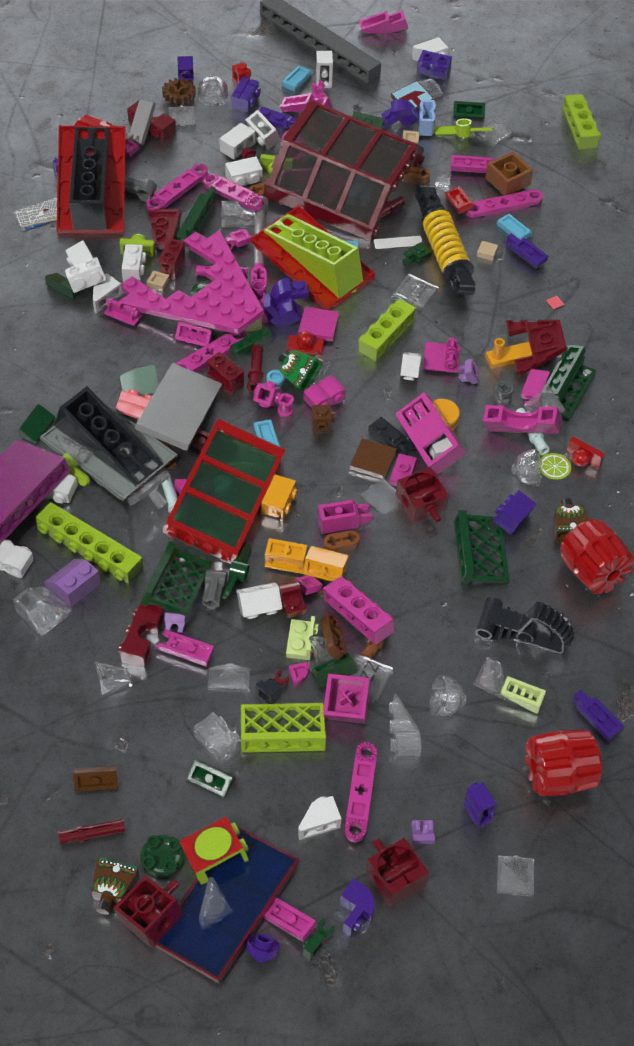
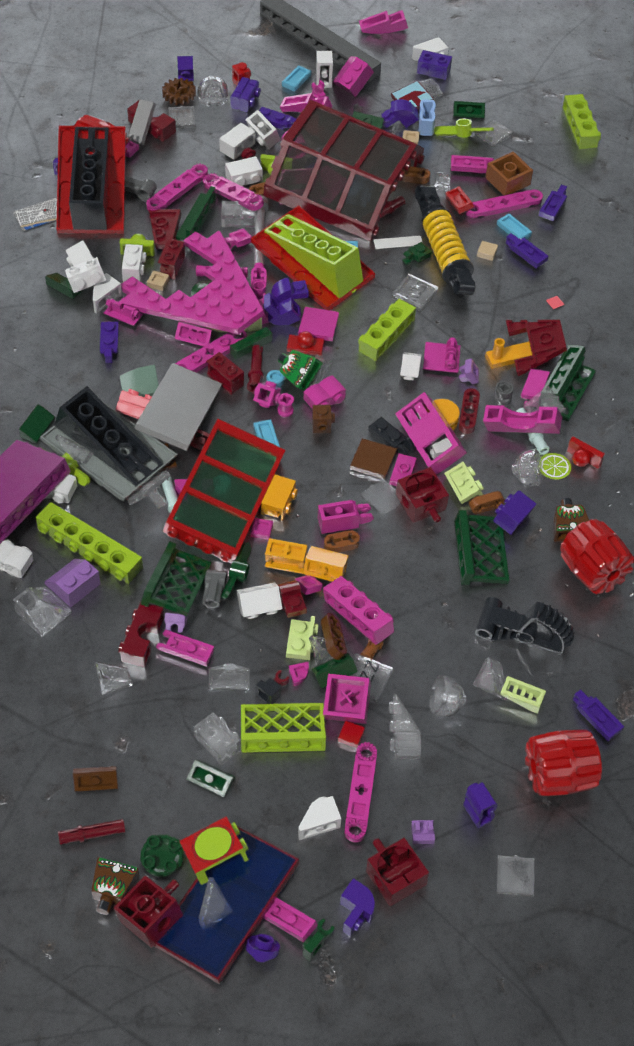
none -> dark purple hinge [100,322,119,363]
none -> dark pink tile [251,518,273,540]
none -> dark pink slope [332,56,374,97]
none -> red tile [338,721,365,748]
none -> yellowish green bracket [444,462,484,504]
none -> dark red beam [458,388,480,434]
none -> dark orange beam [469,491,505,514]
none -> dark purple hinge [538,184,567,221]

